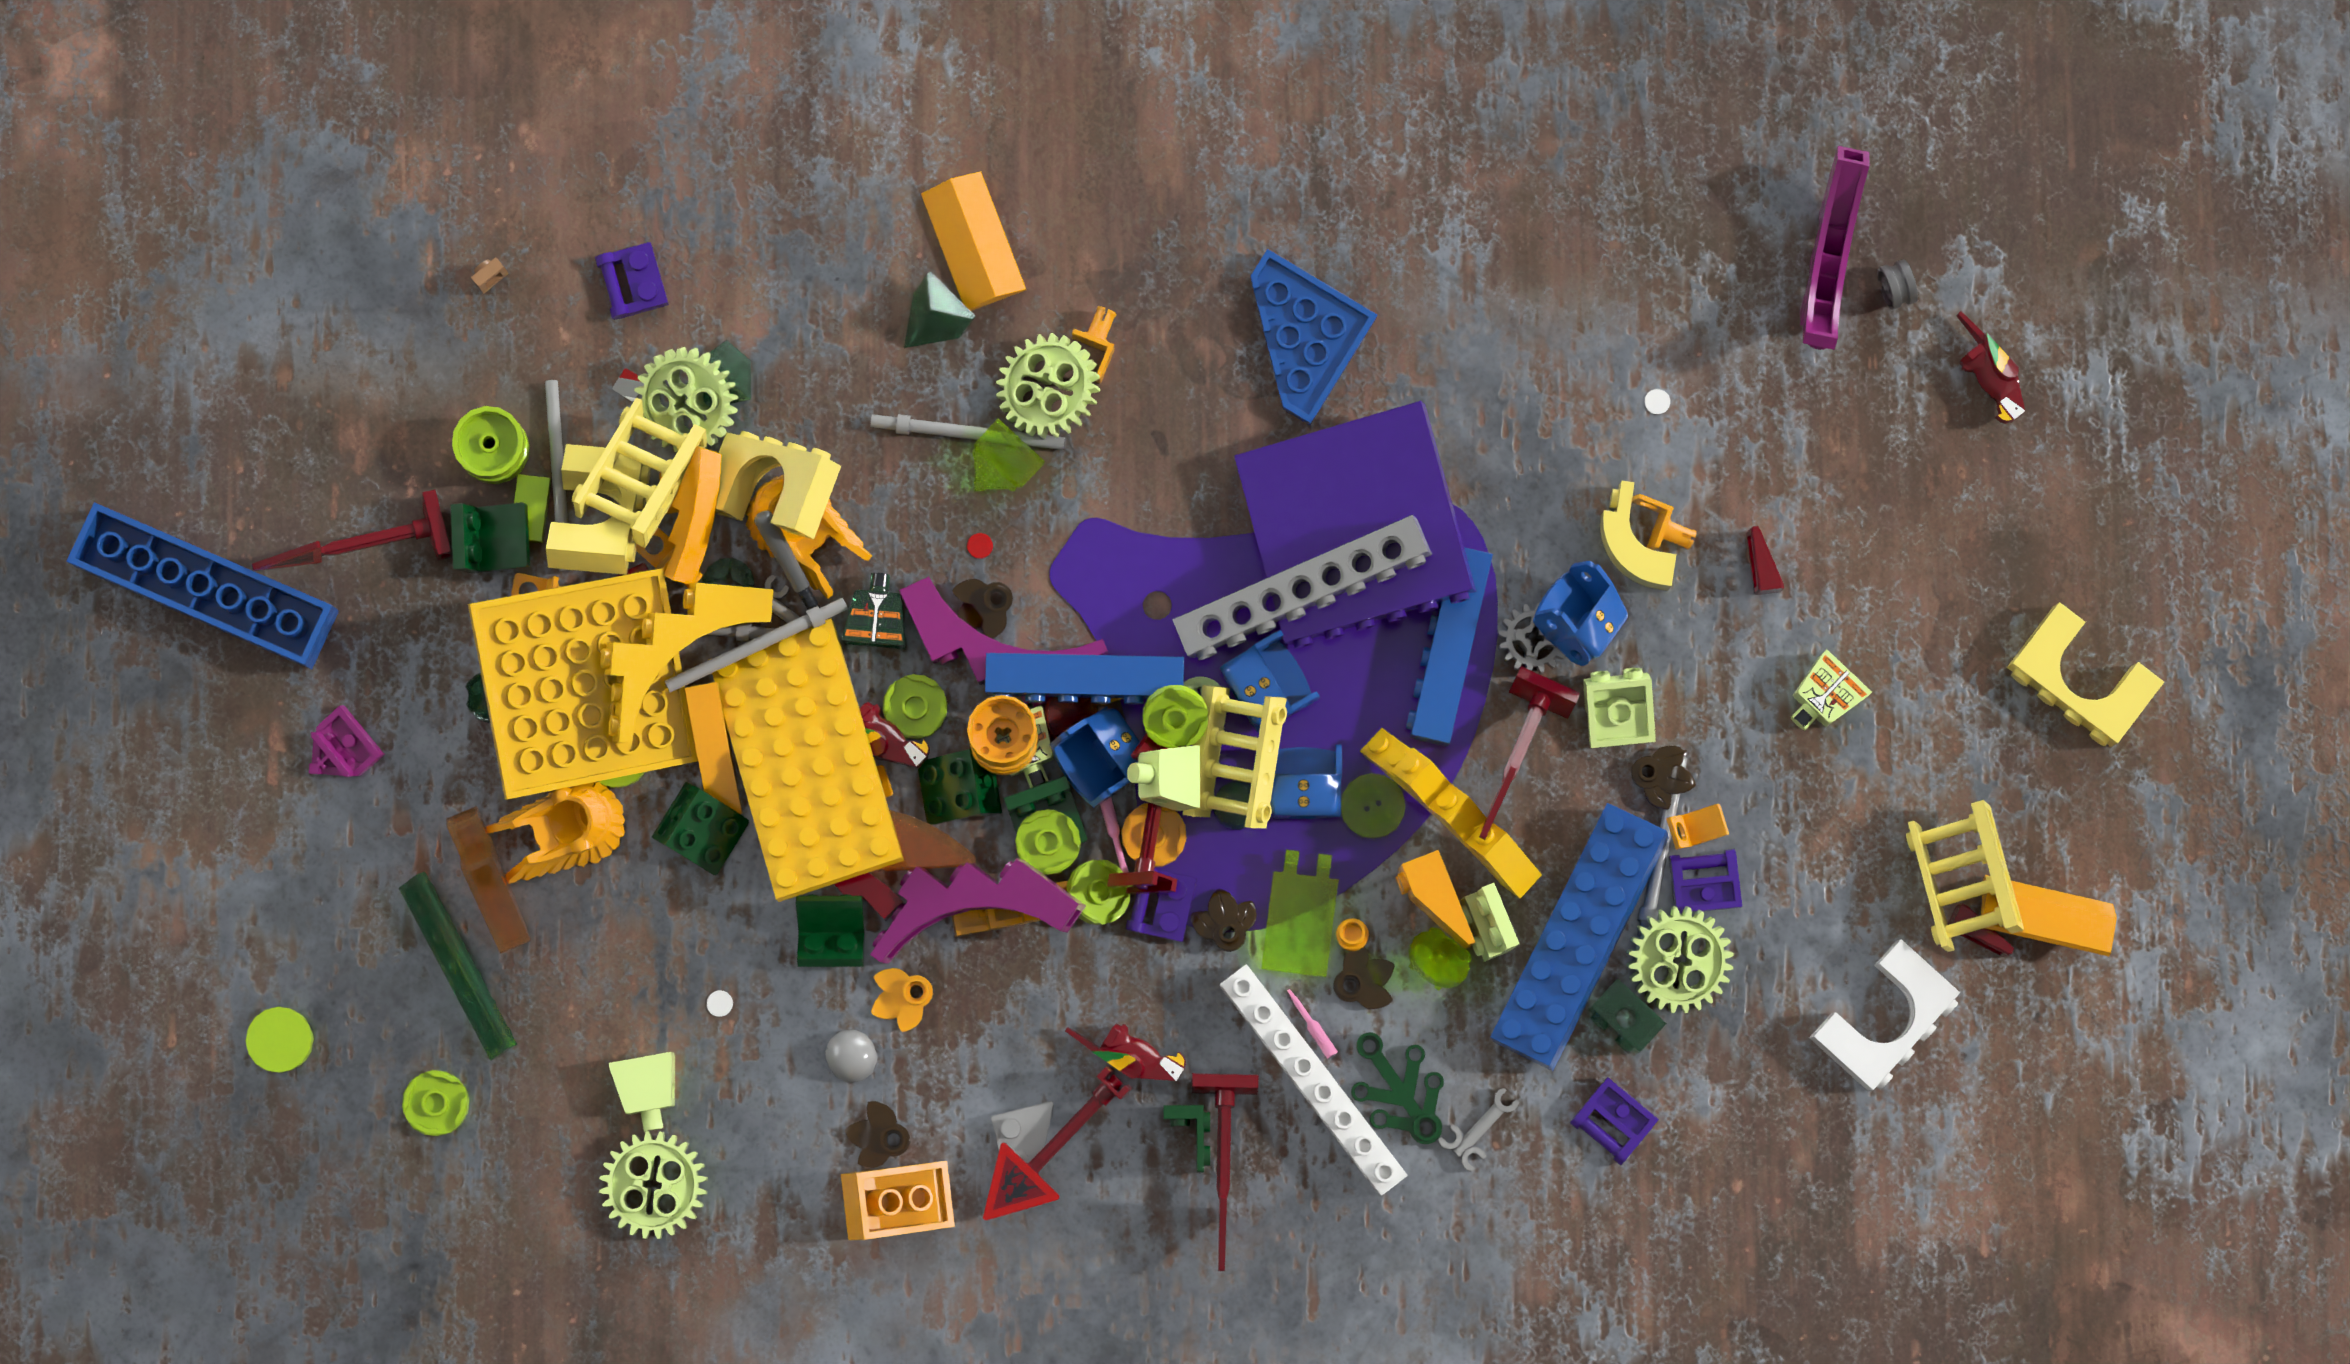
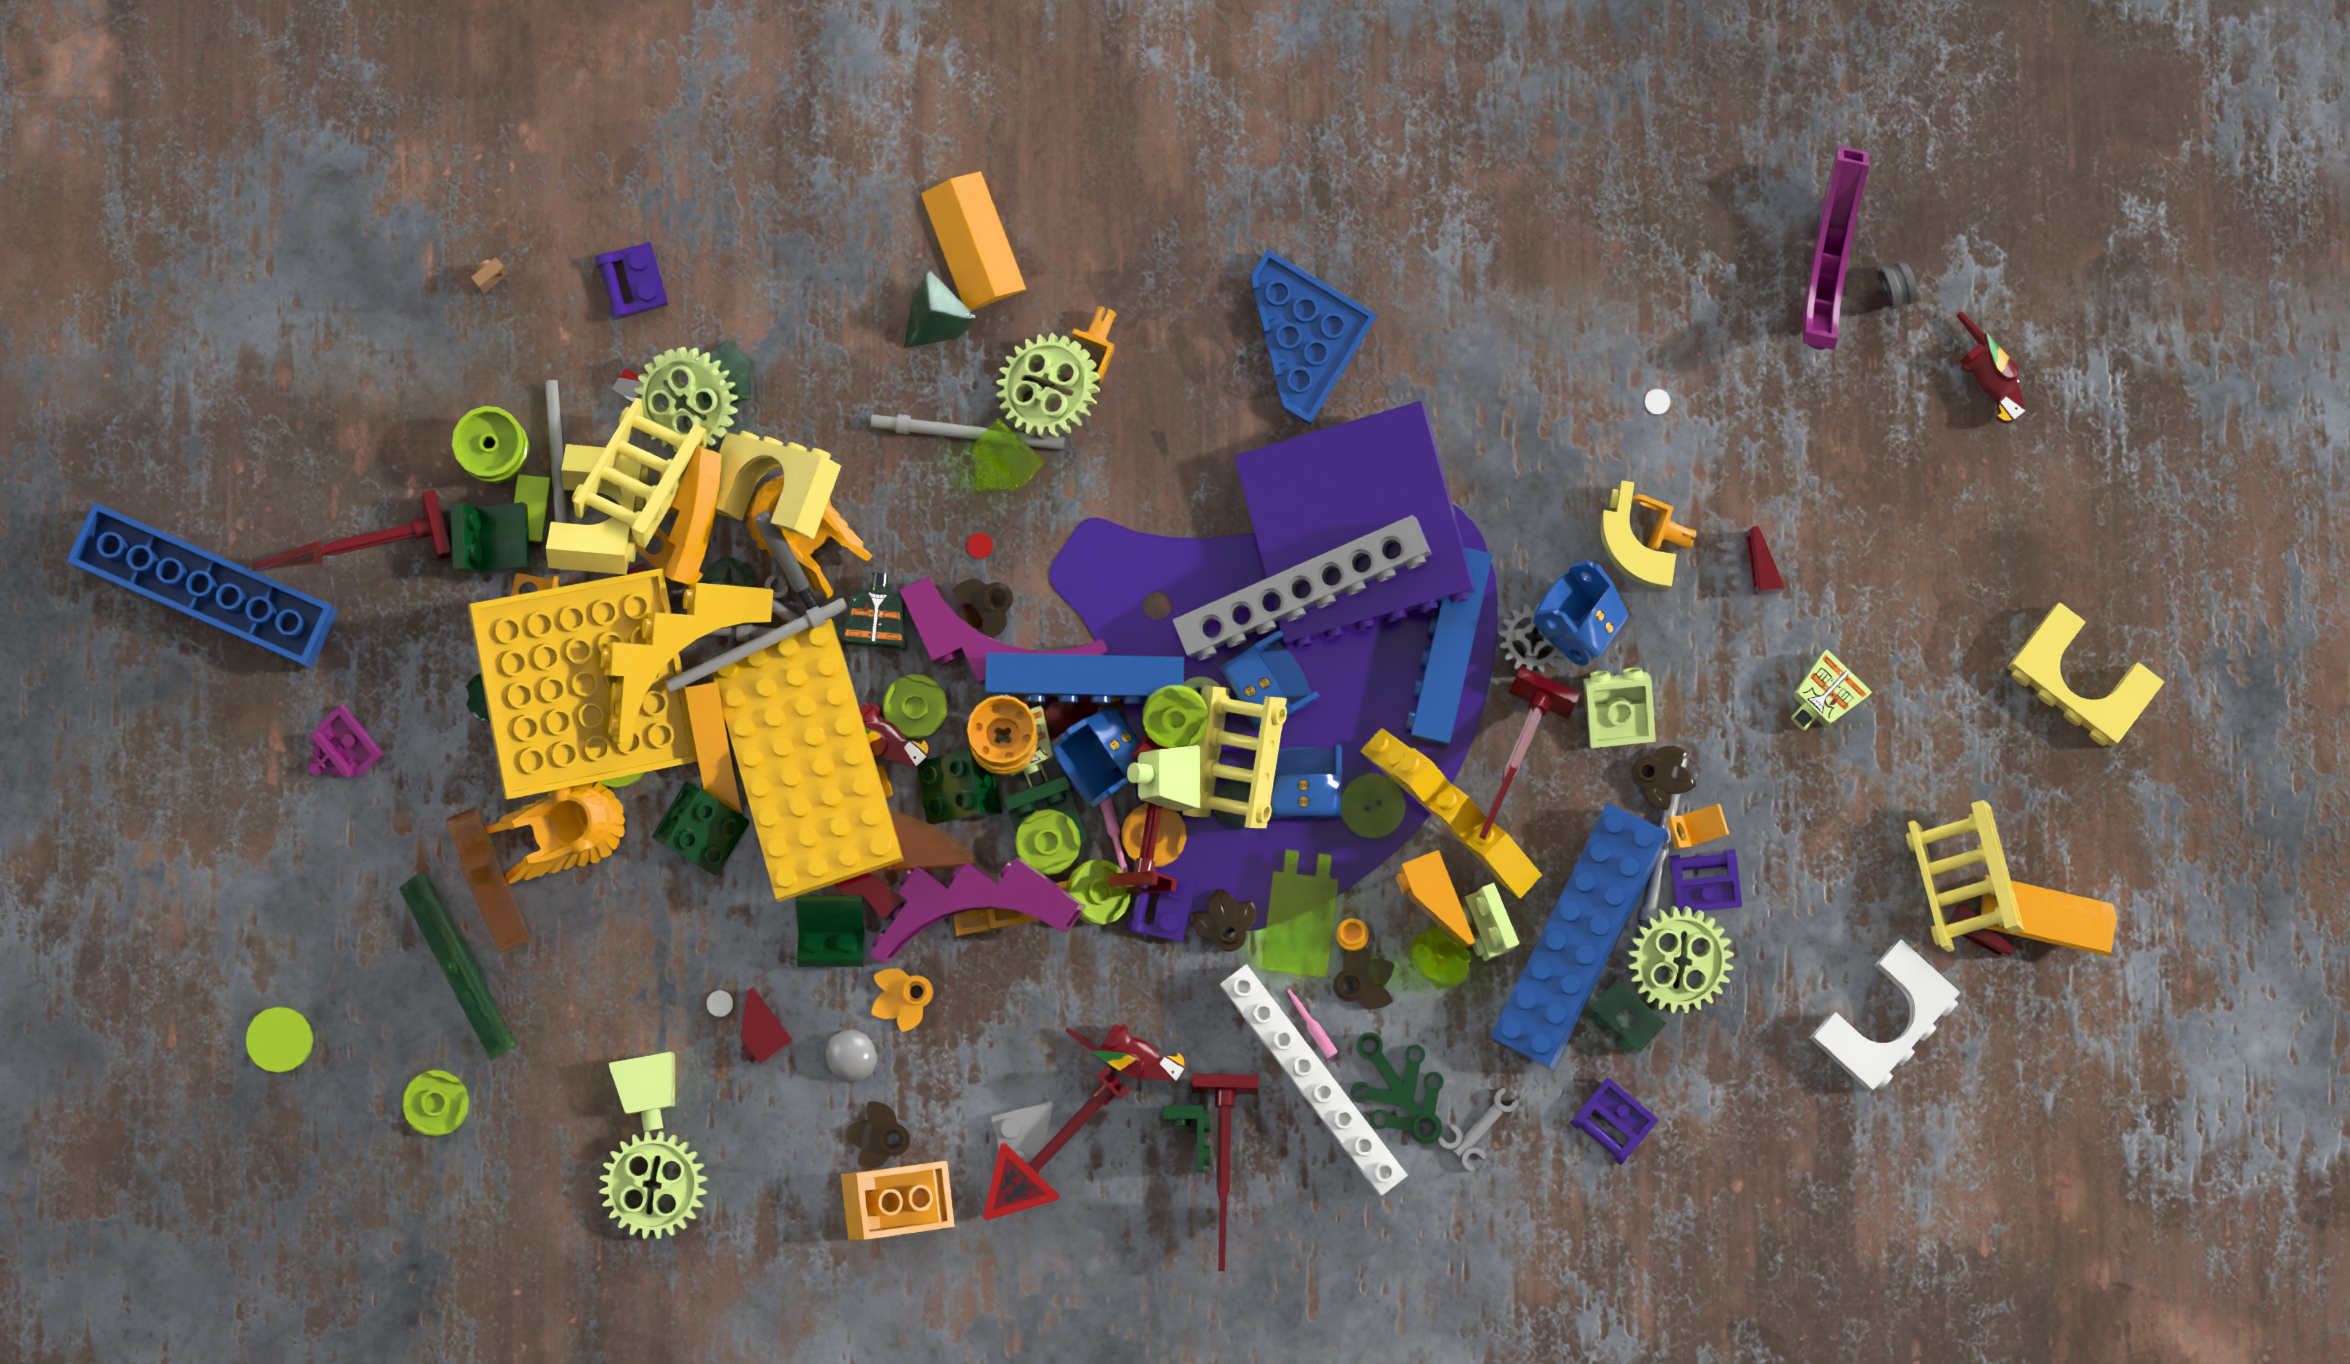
none -> dark red slope [740,987,794,1065]

